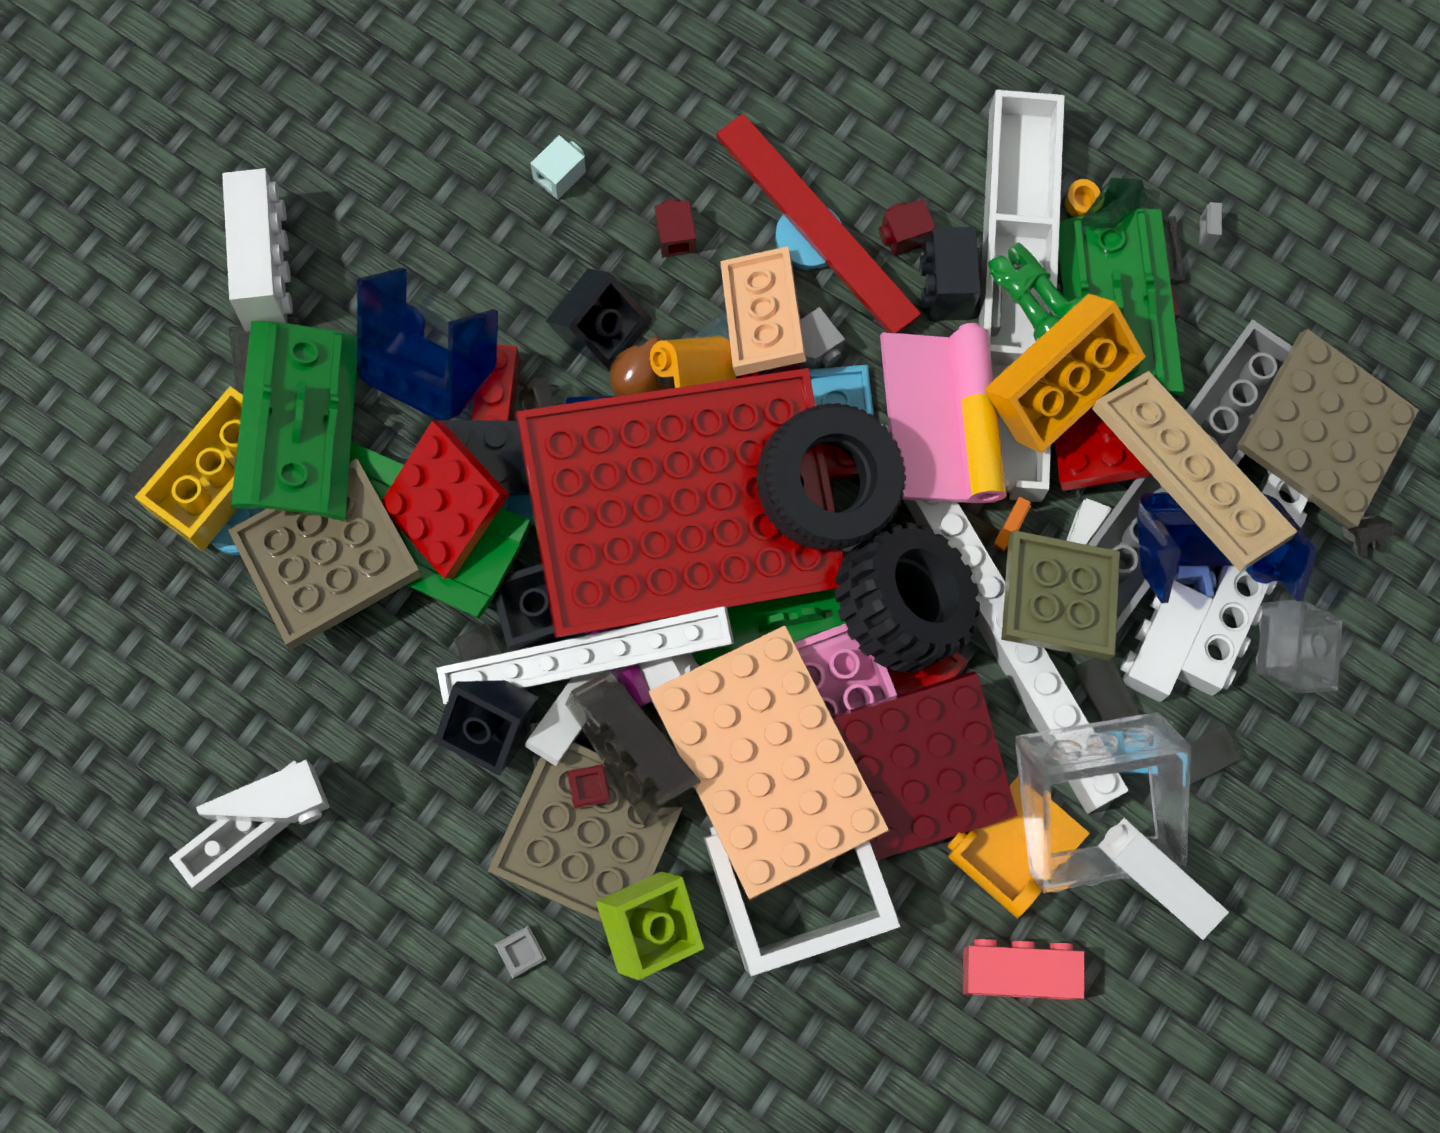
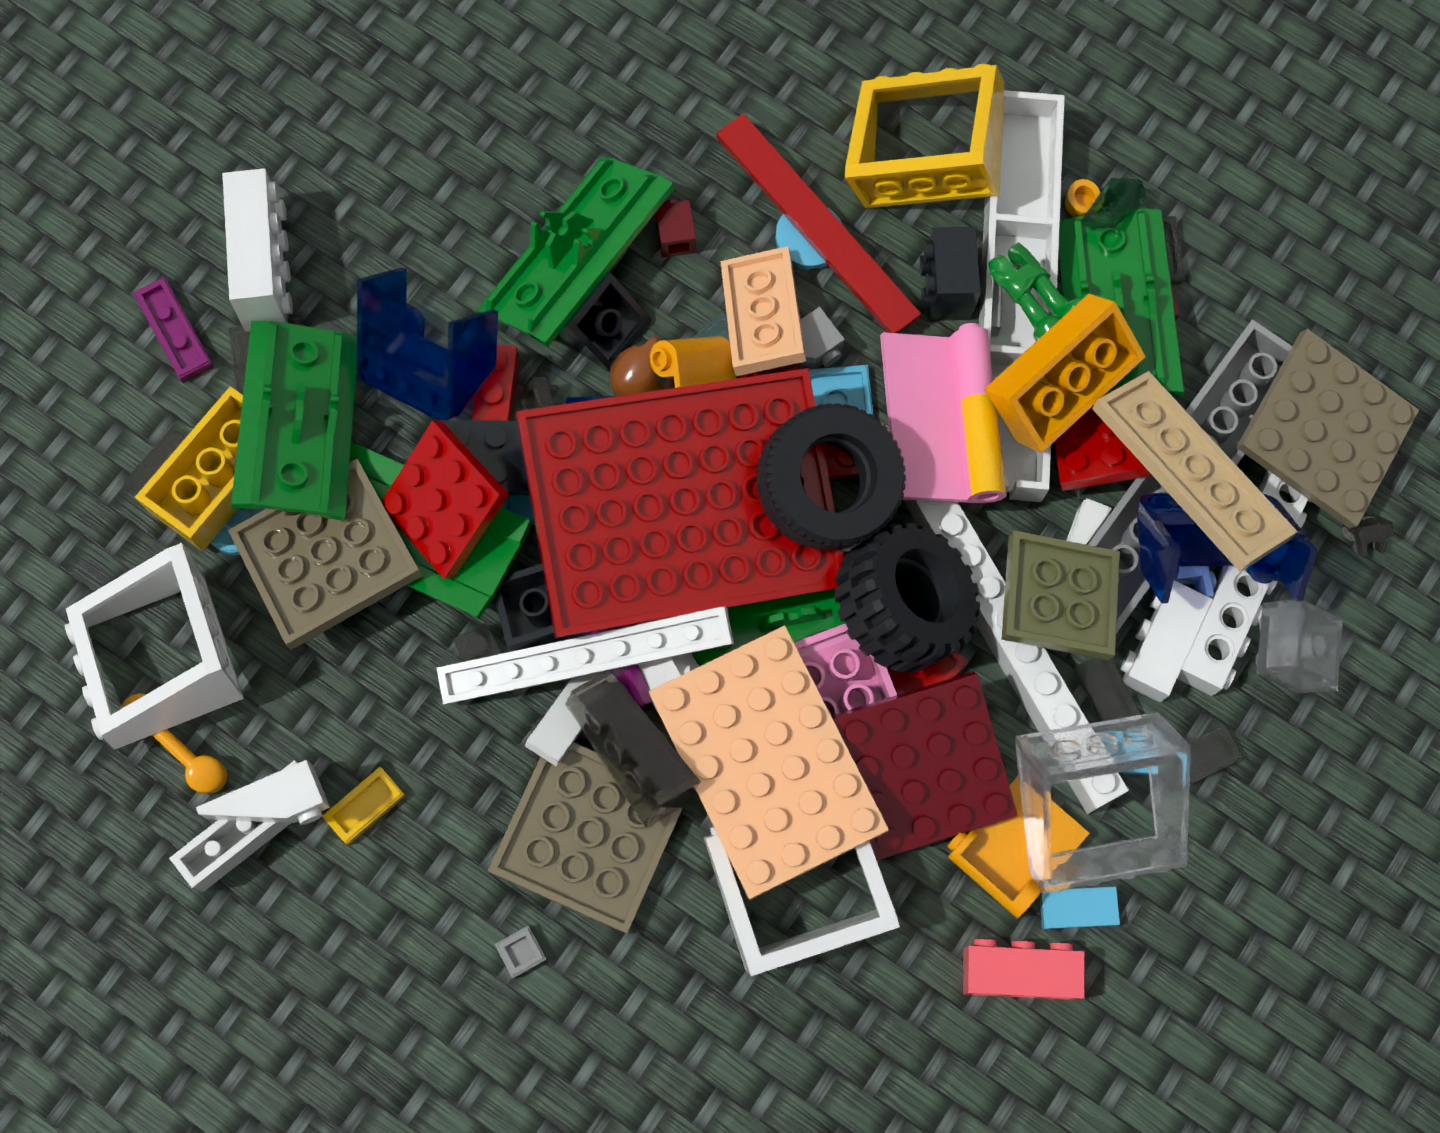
black slope [434,680,539,776] -> none
light aqua brick [531,135,586,200] -> none
dark red tile [567,764,611,810] -> none
lime brick [596,872,704,980] -> none
dark red brick [879,199,935,256] -> none
orange tile [992,496,1031,553] -> none
white brick [1098,818,1229,940] -> none
light grey tile [1199,202,1222,249] -> none
none -> white windscreen [65,543,244,750]
none -> light orange piece [120,693,228,795]
none -> magenta tile [133,277,214,383]
none -> yellow tile [322,767,406,846]
none -> green hinge [476,157,676,347]
none -> yellow windscreen [845,64,1004,208]
none -> medium azure tile [1039,887,1120,930]

